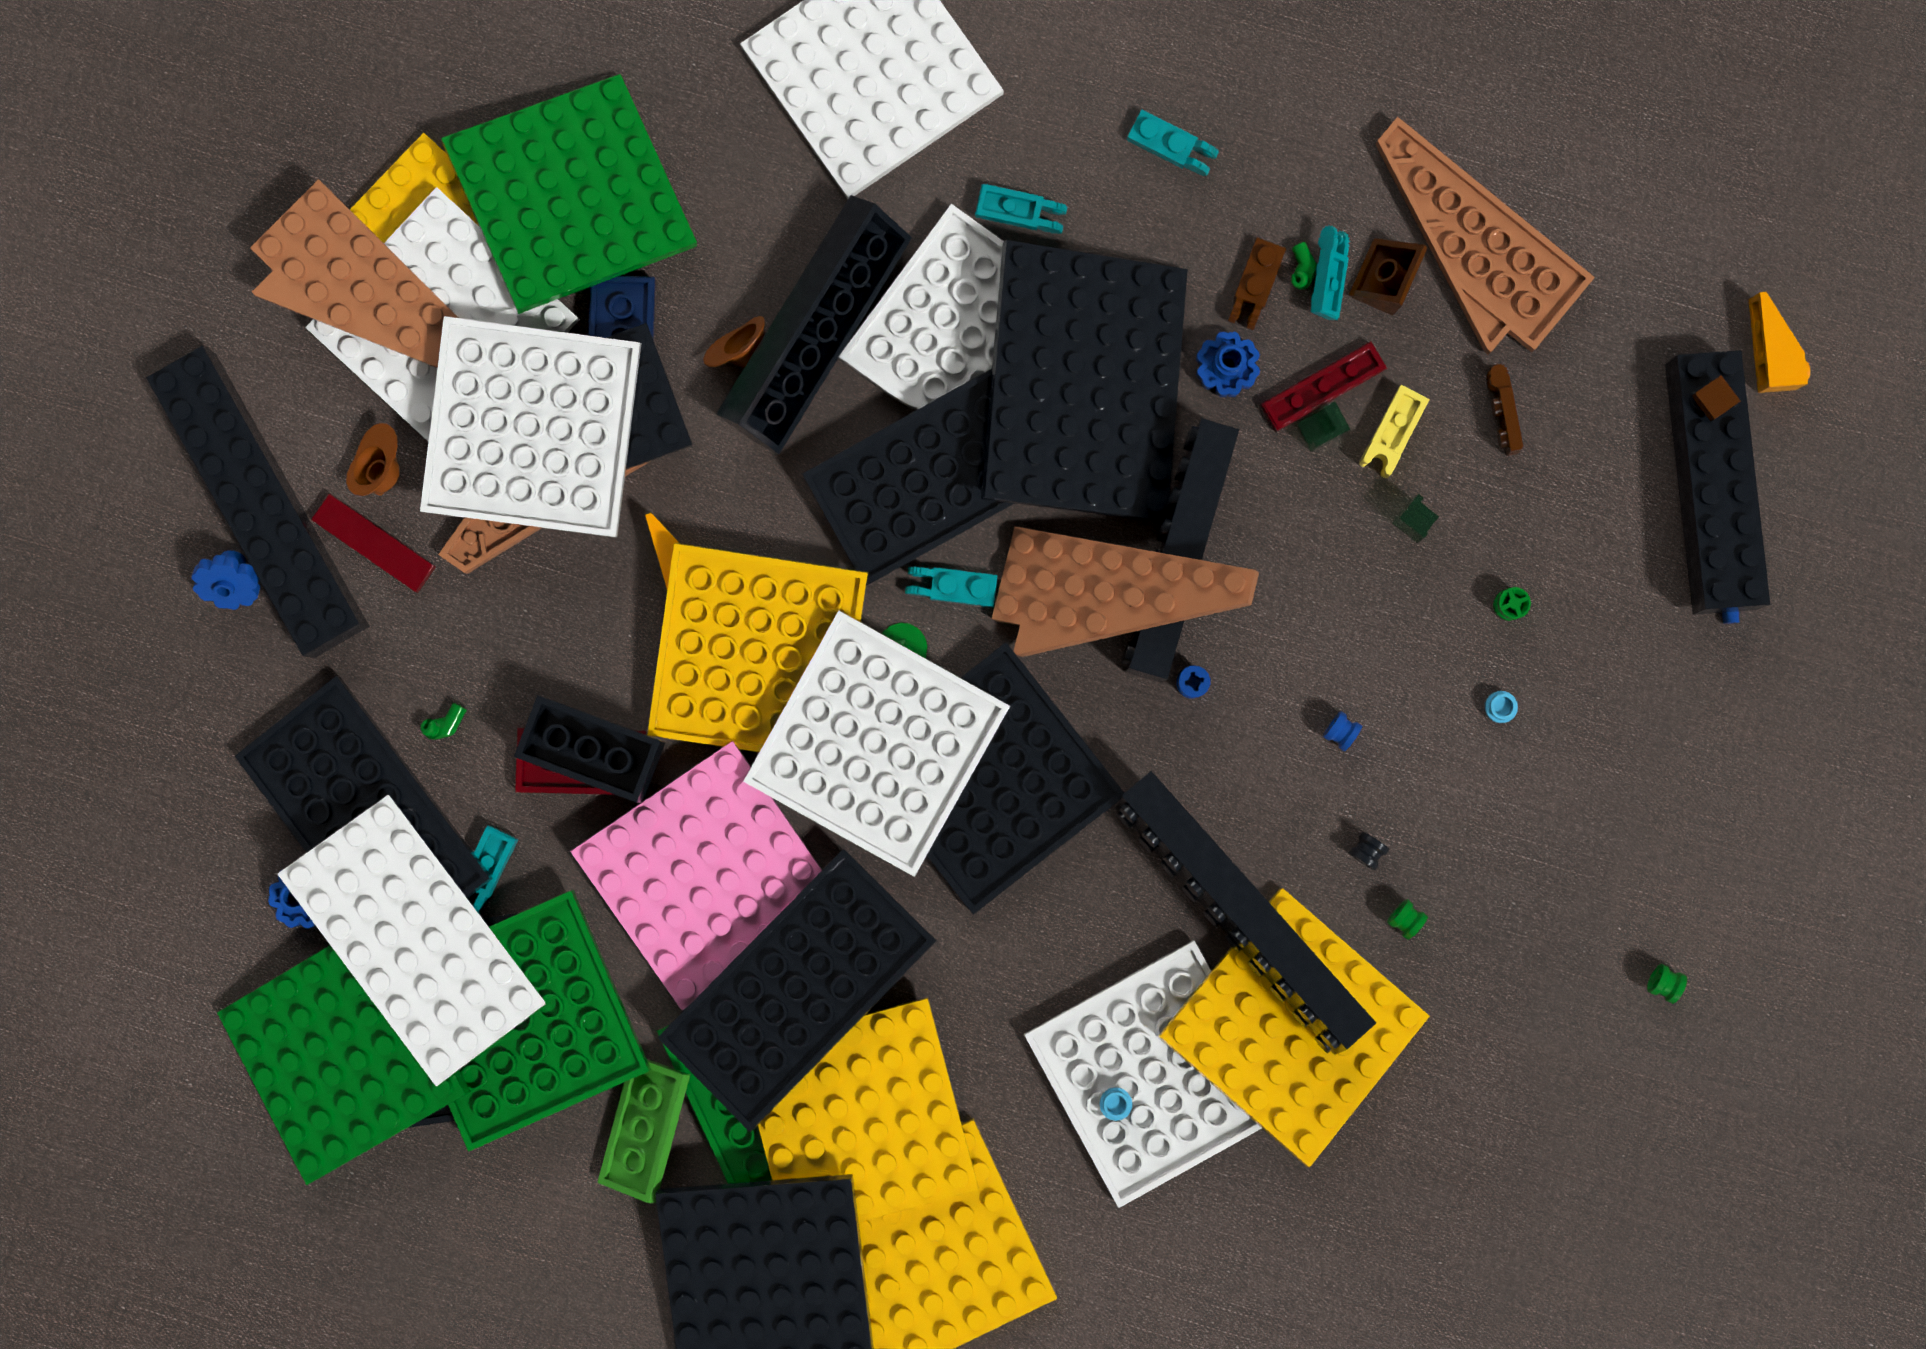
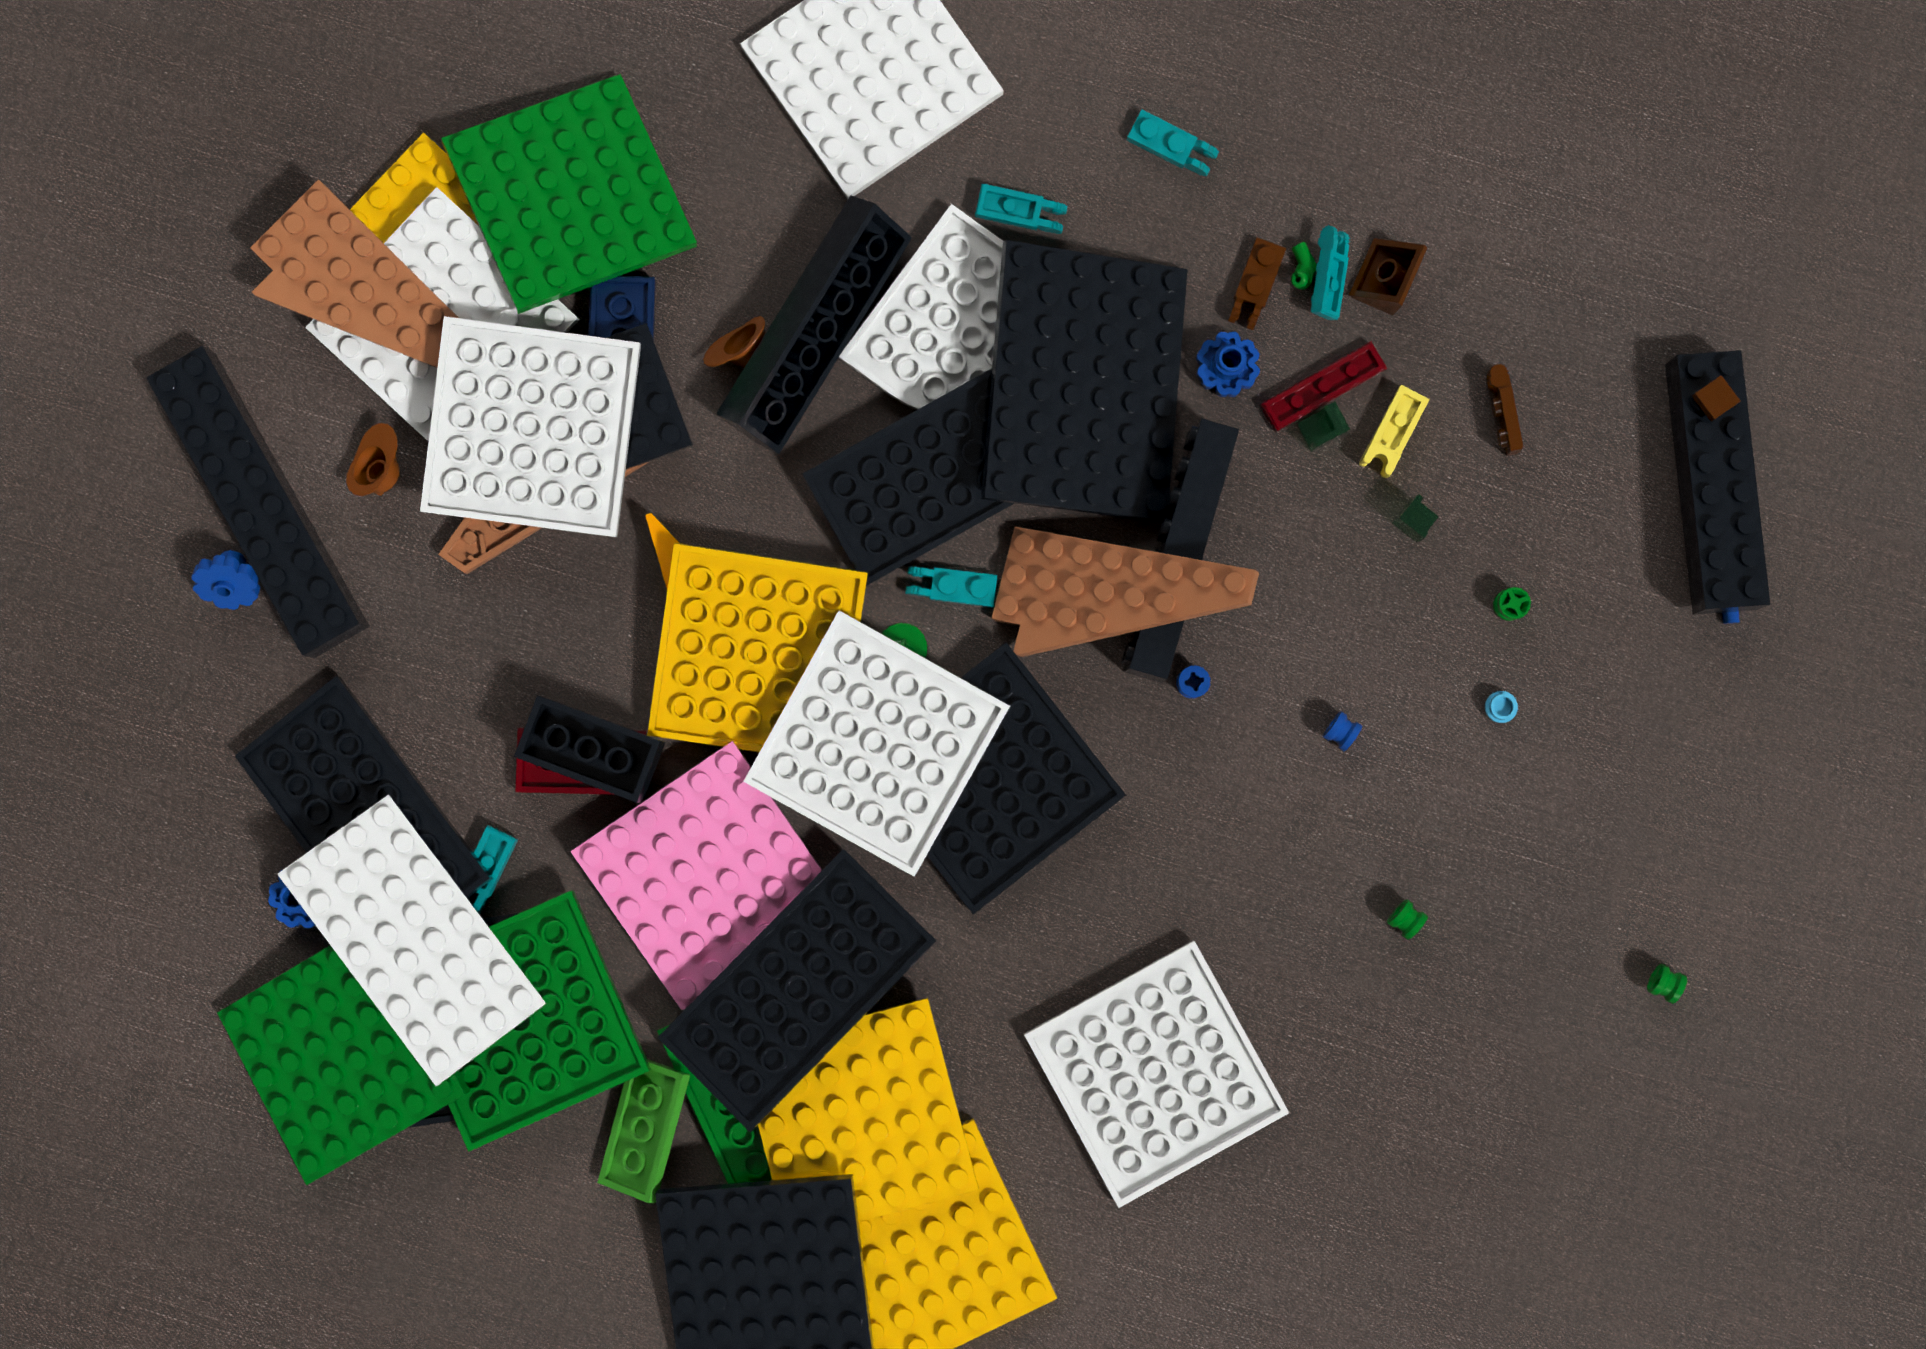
dark red tile [311,494,436,593] -> none
green arm [420,703,467,740] -> none
medium azure plate [1099,1087,1132,1121] -> none
black brick [1116,771,1376,1055] -> none
yellow plate [1158,888,1430,1167] -> none
black wheel [1348,831,1390,871] -> none
nougat wing [1375,117,1595,355] -> none
light orange slope [1748,292,1810,393] -> none

